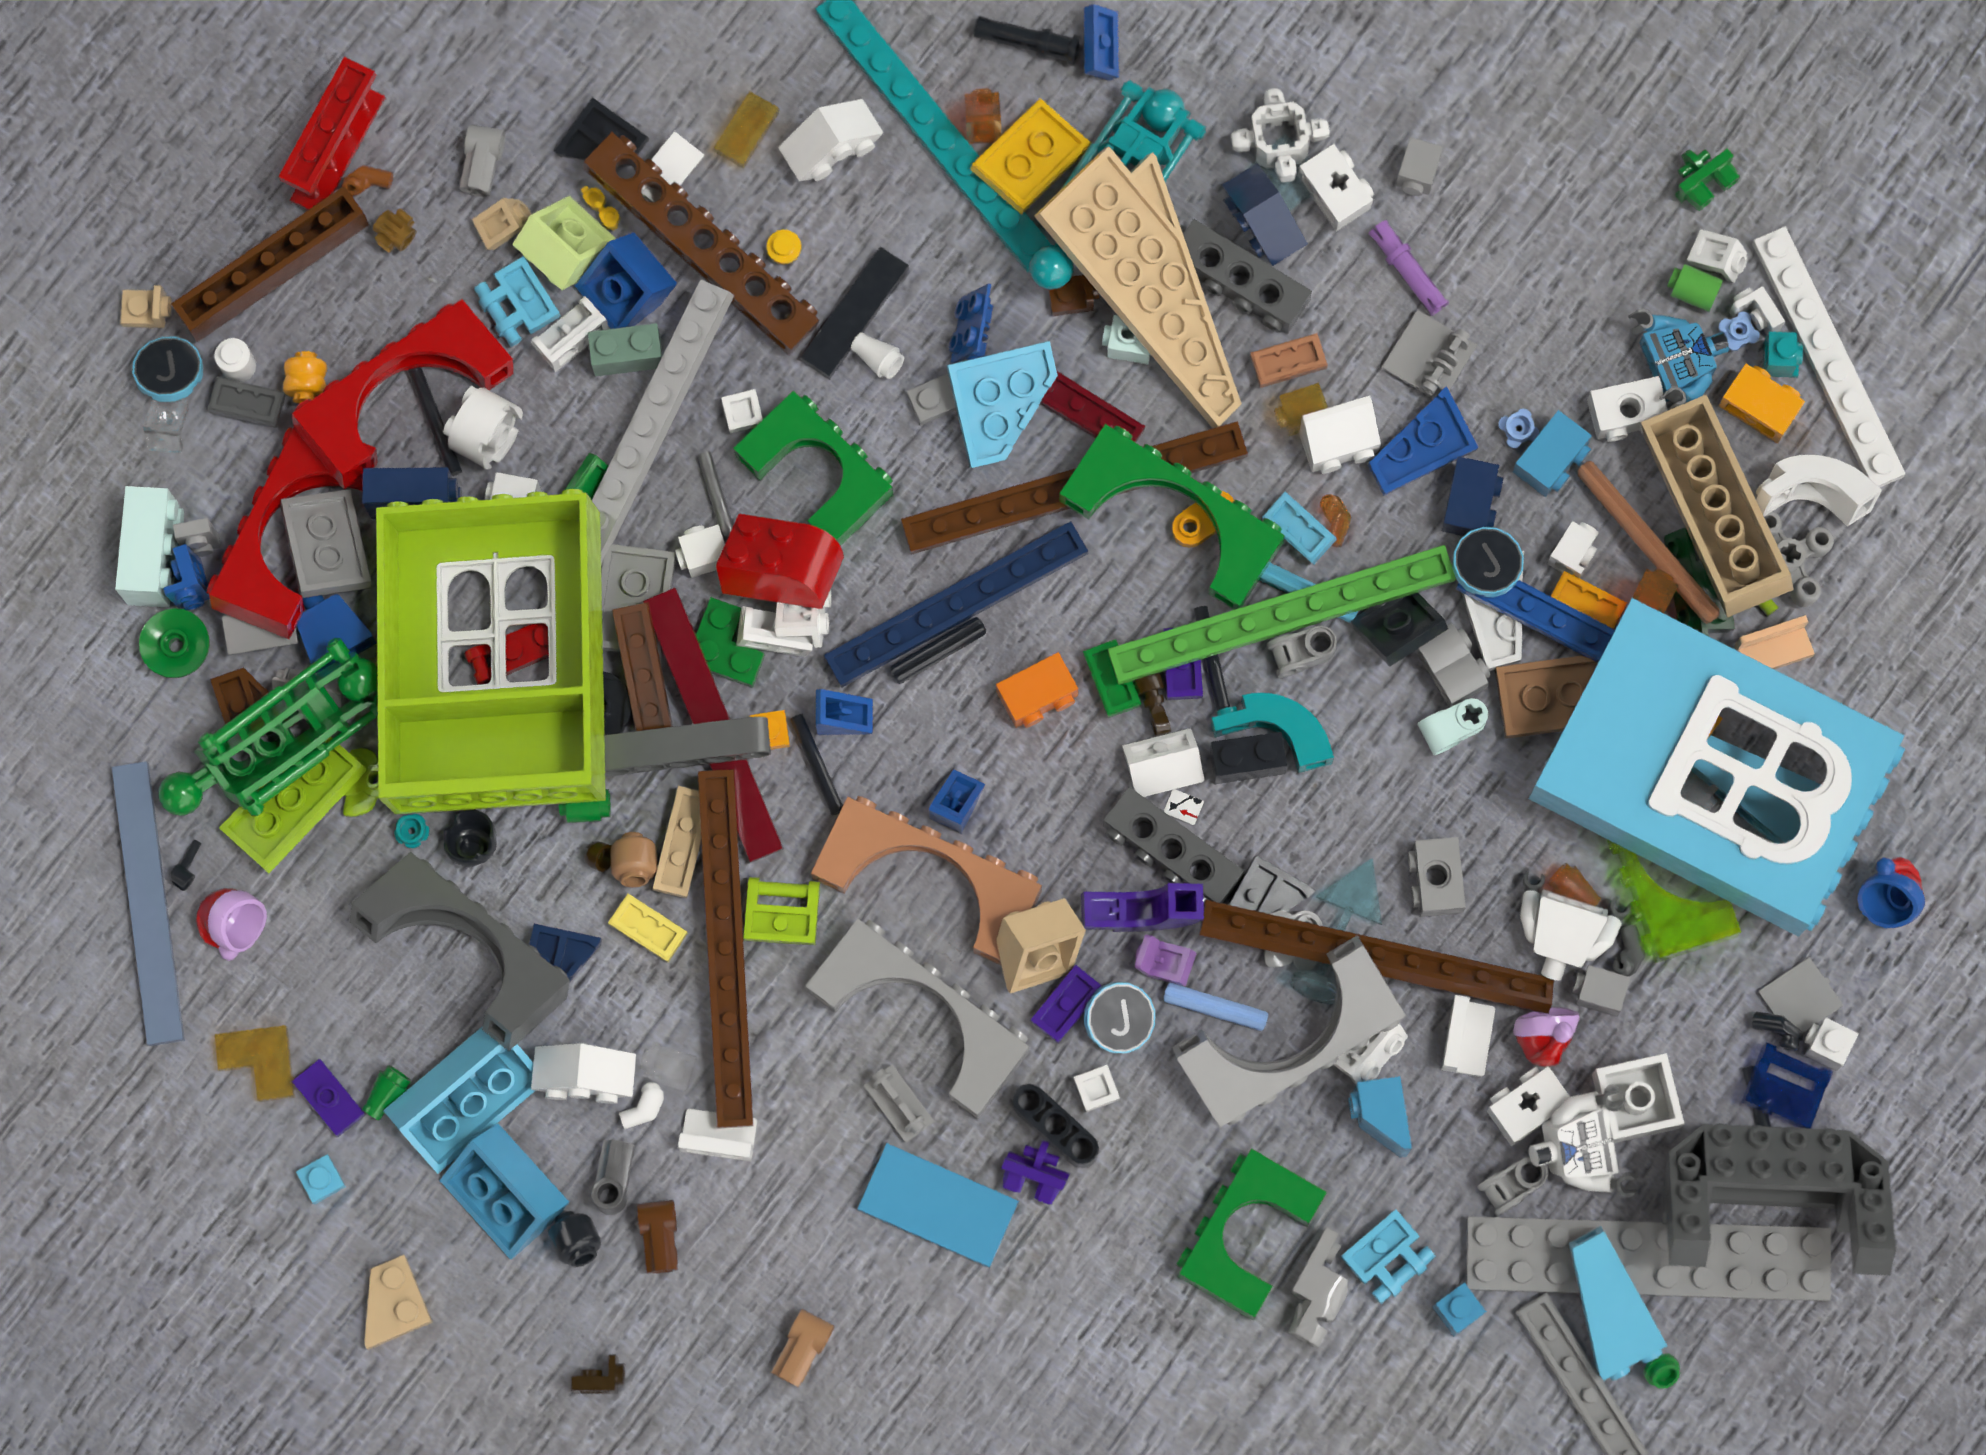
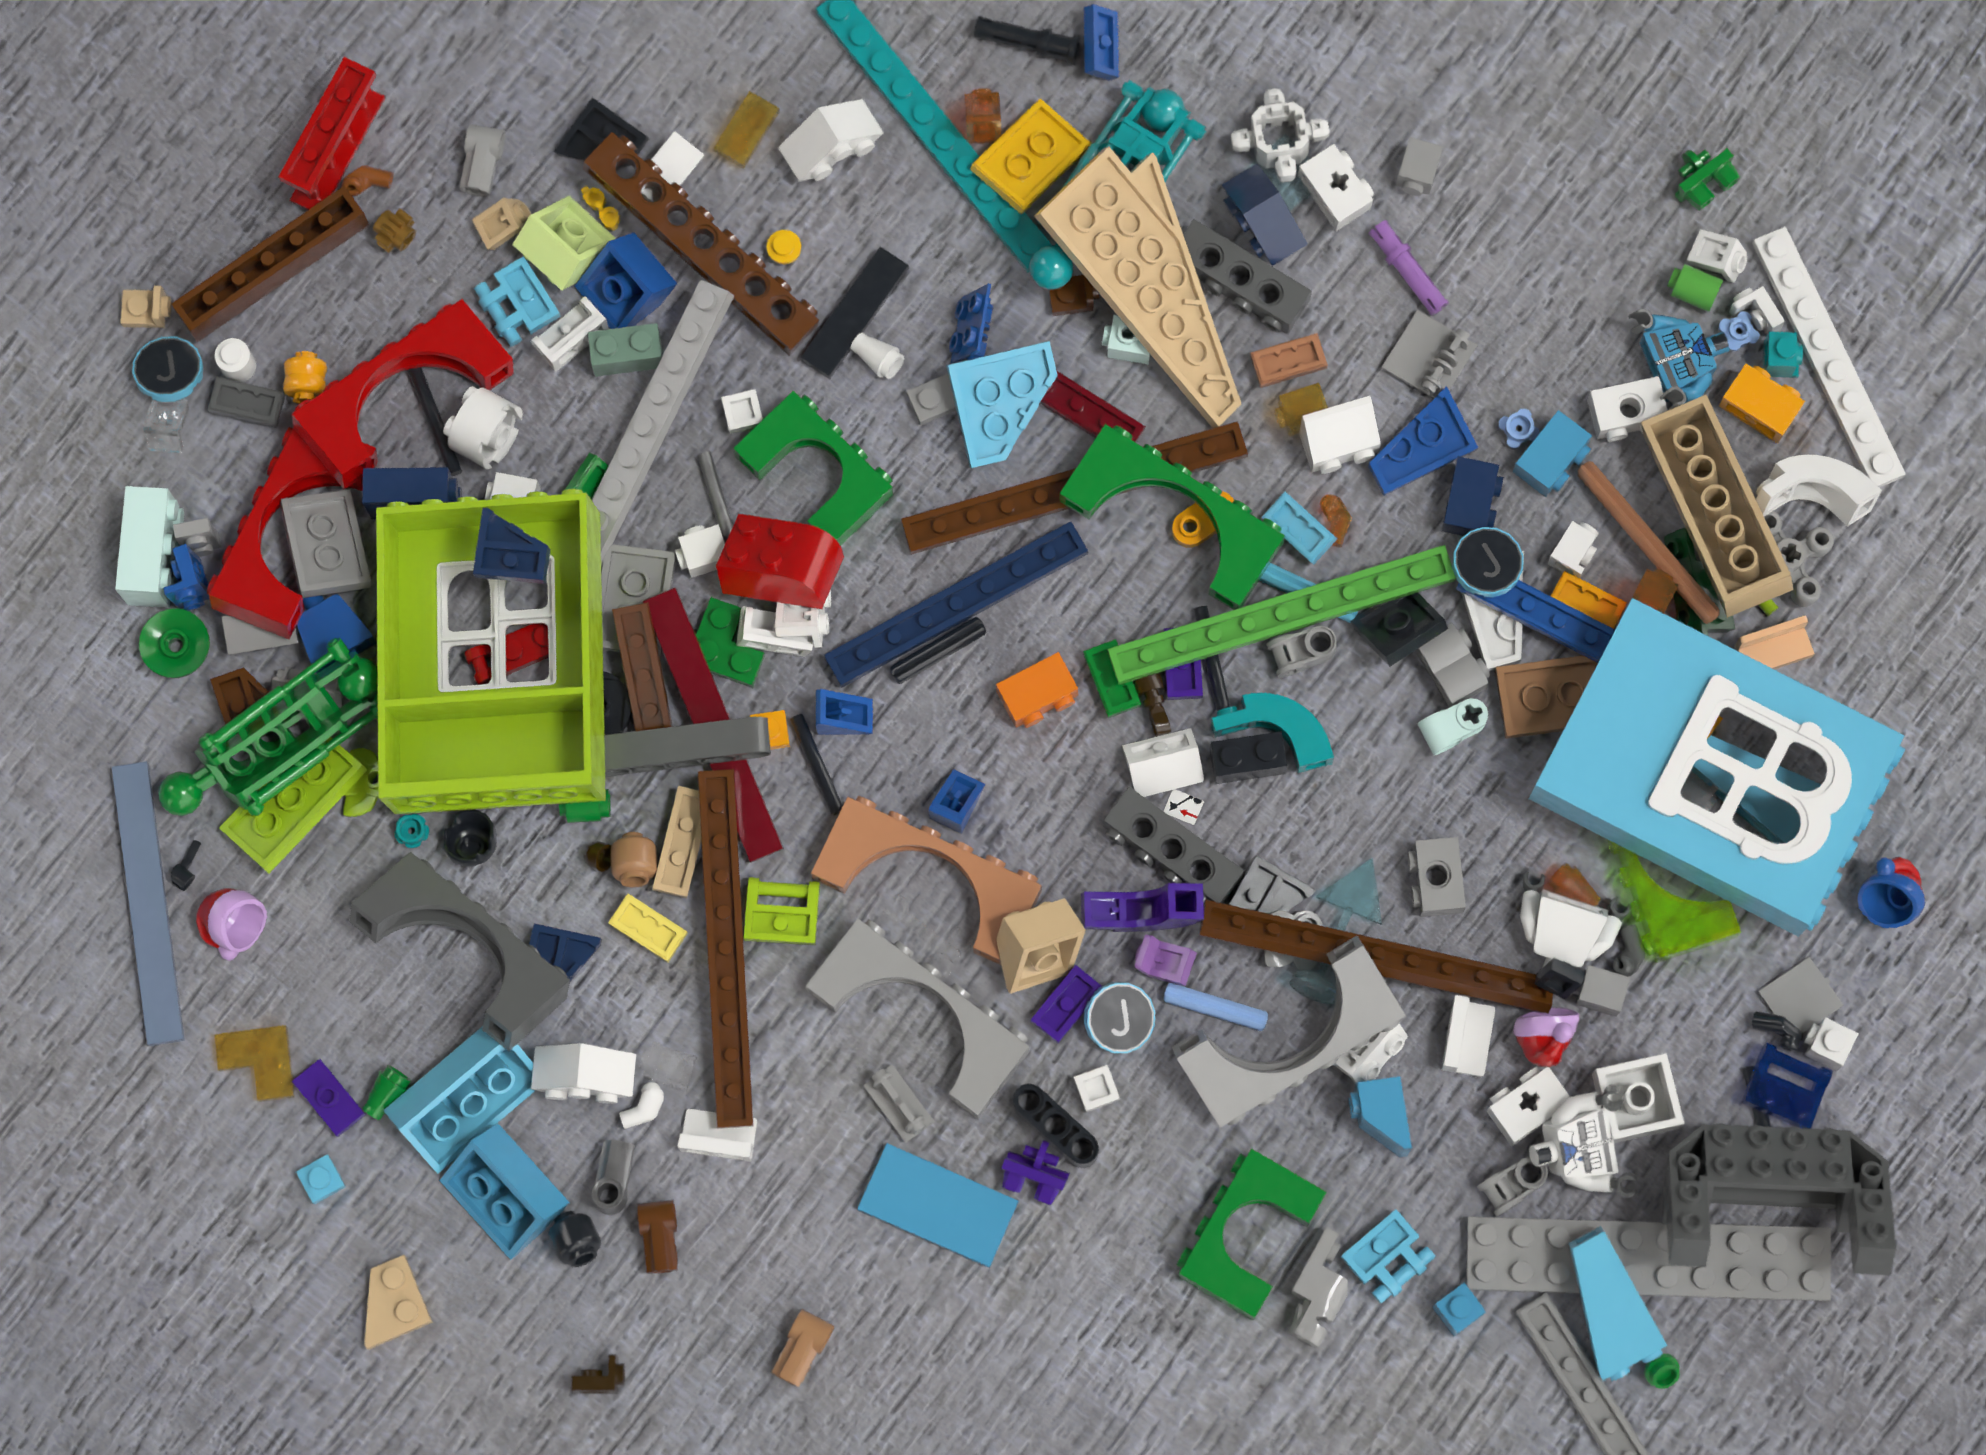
none -> dark blue wing [473,508,551,584]
none -> black plate [1534,958,1585,1000]

